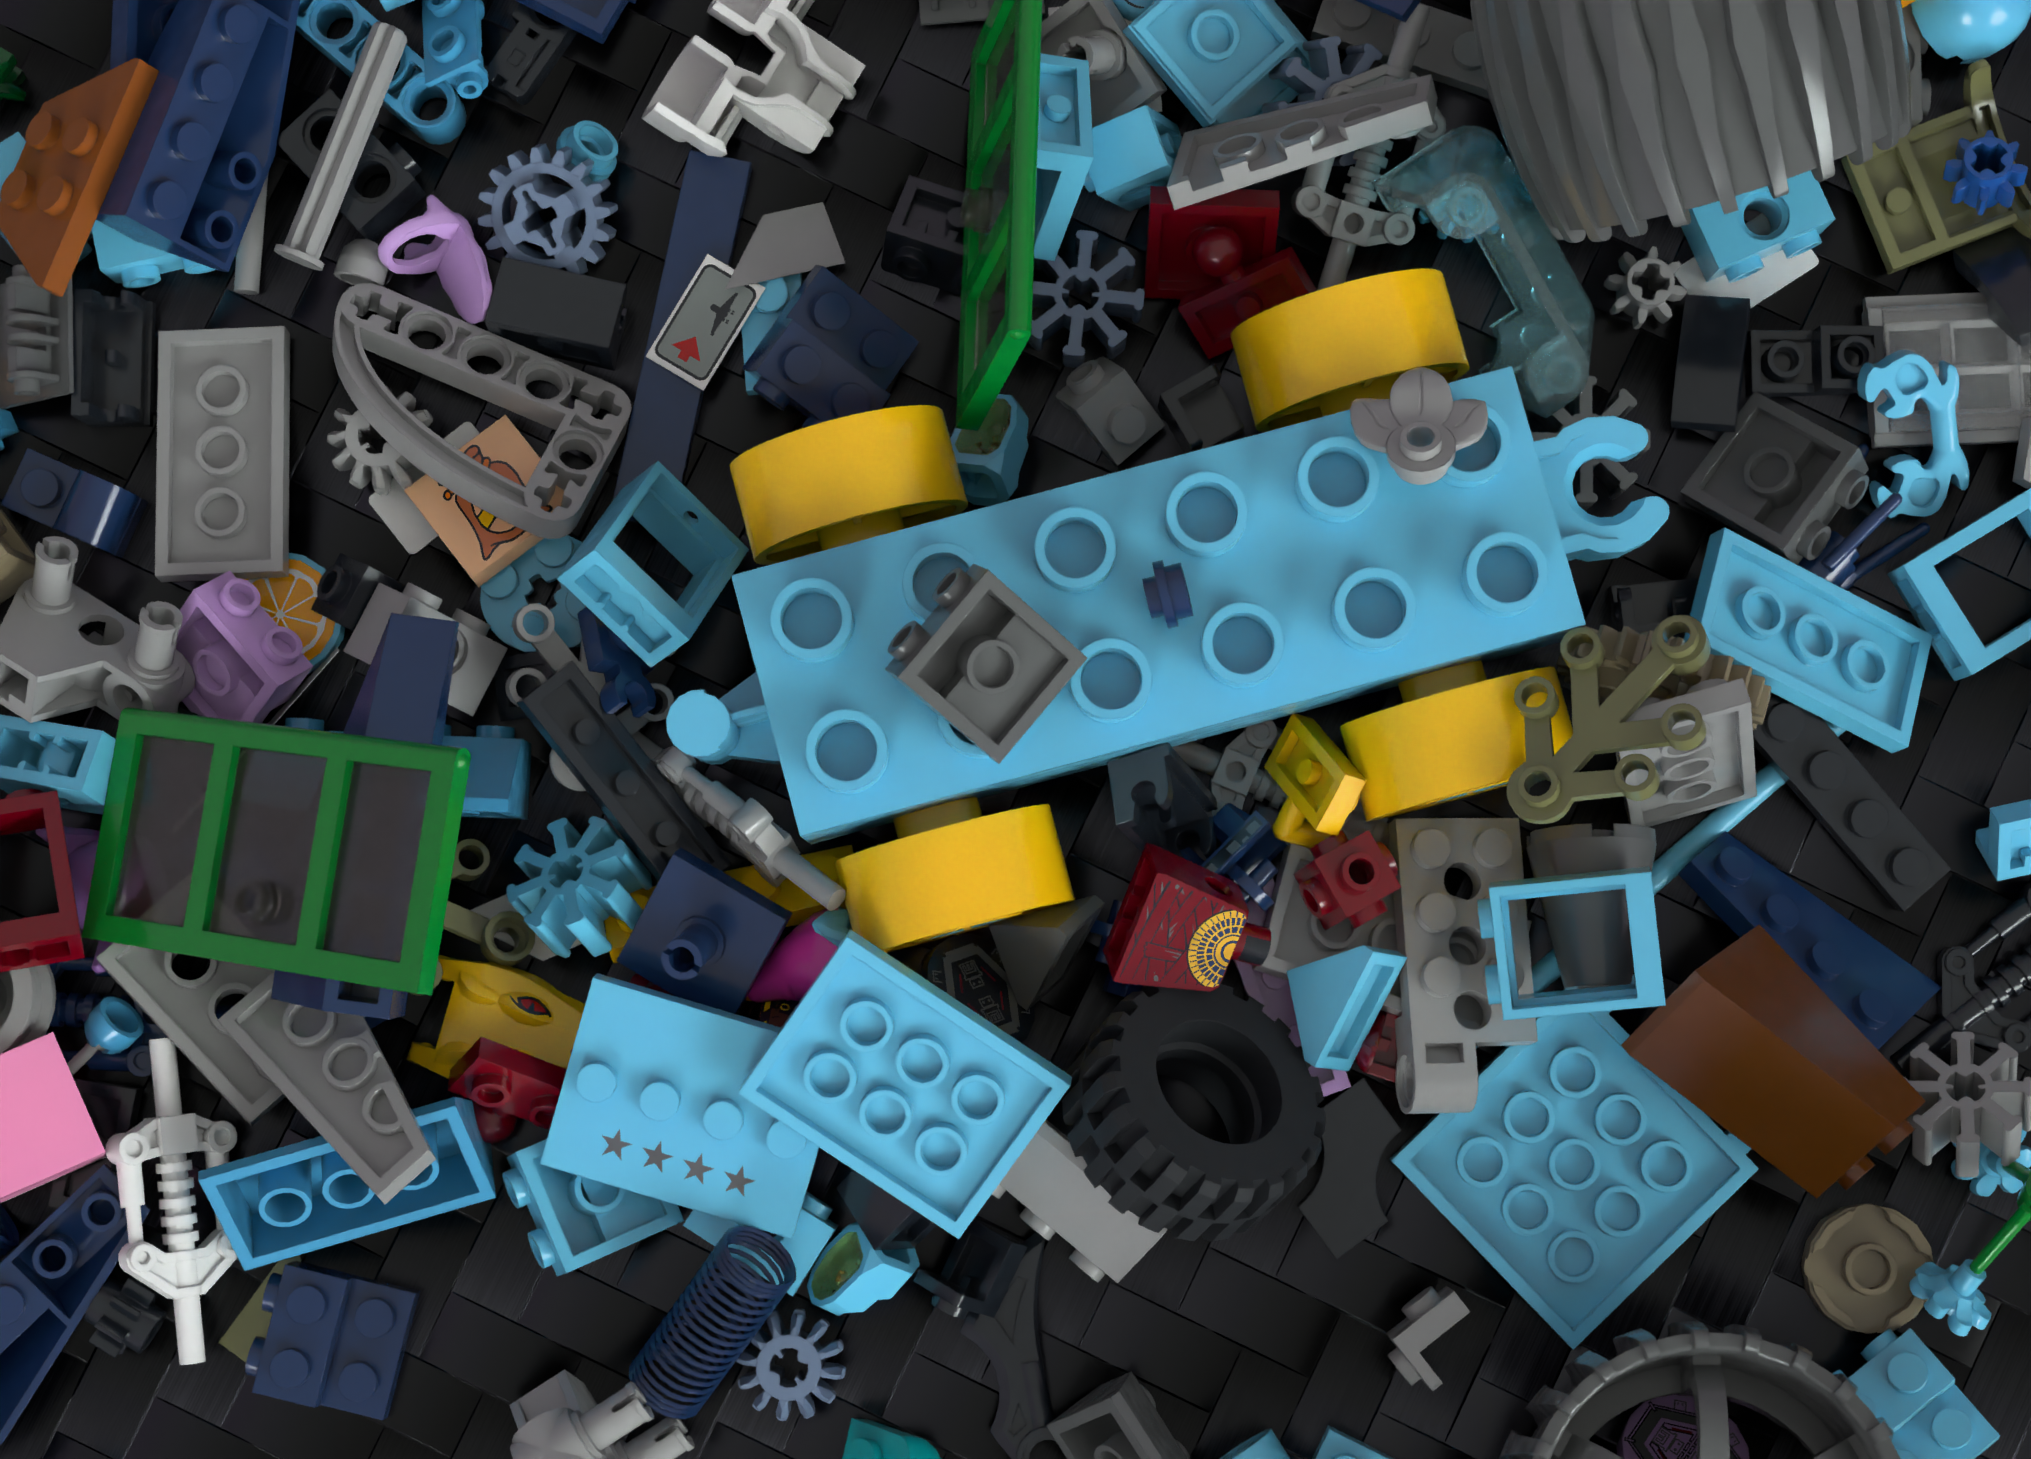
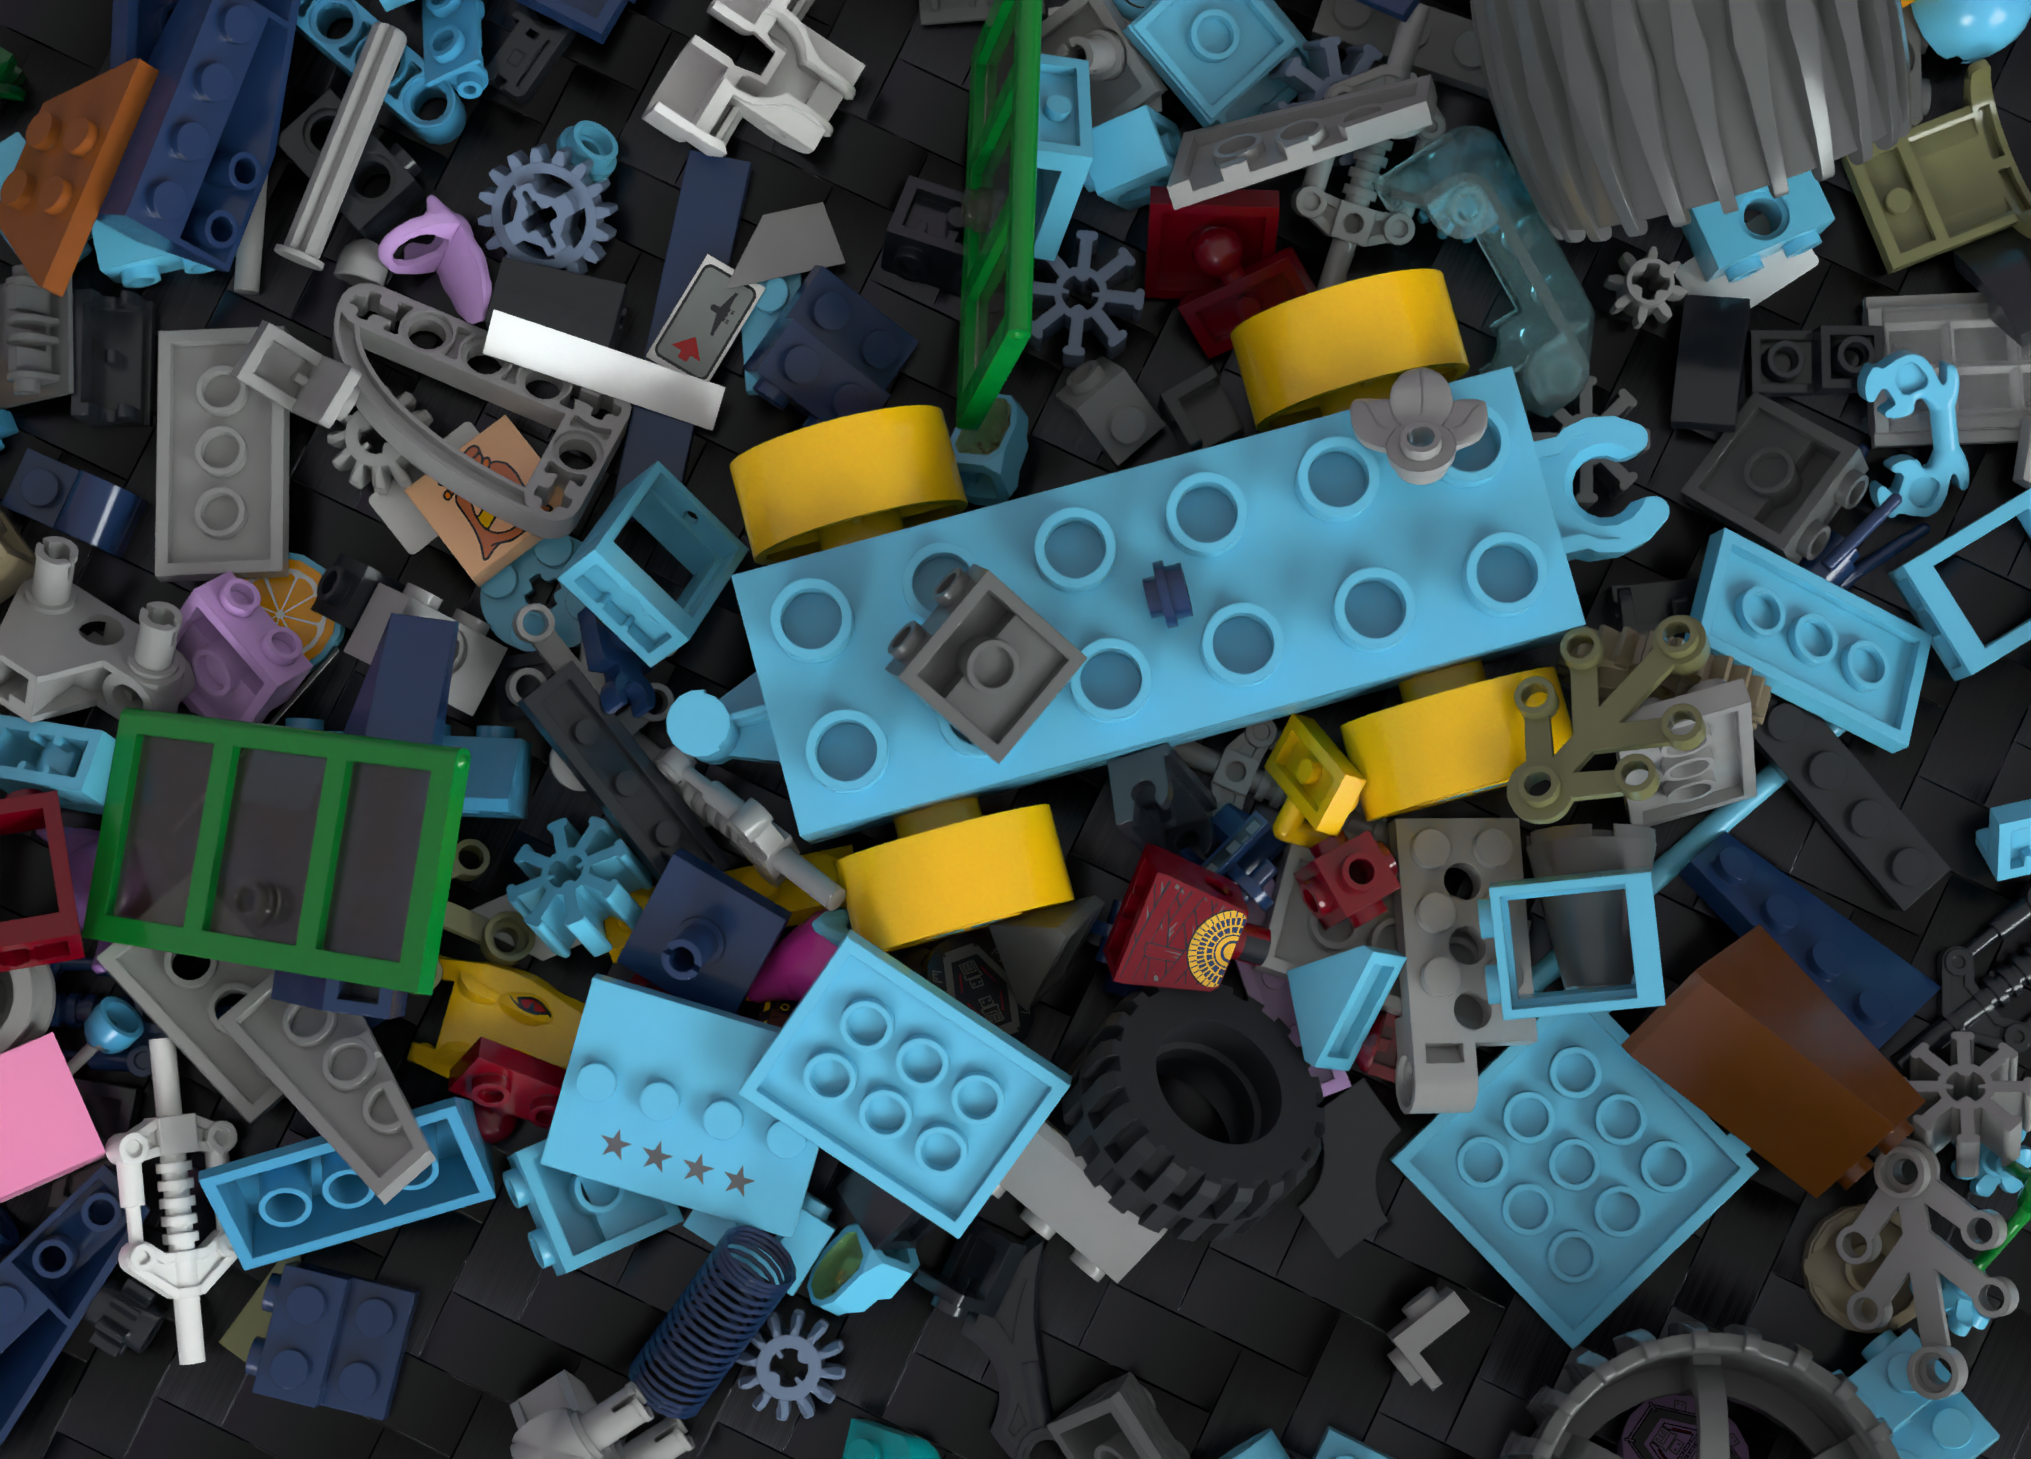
blue gear [1943,130,2028,216] -> none
none -> light grey bracket [230,320,362,429]
none -> white sticker [483,309,726,431]
none -> light grey plant [1836,1138,2019,1400]

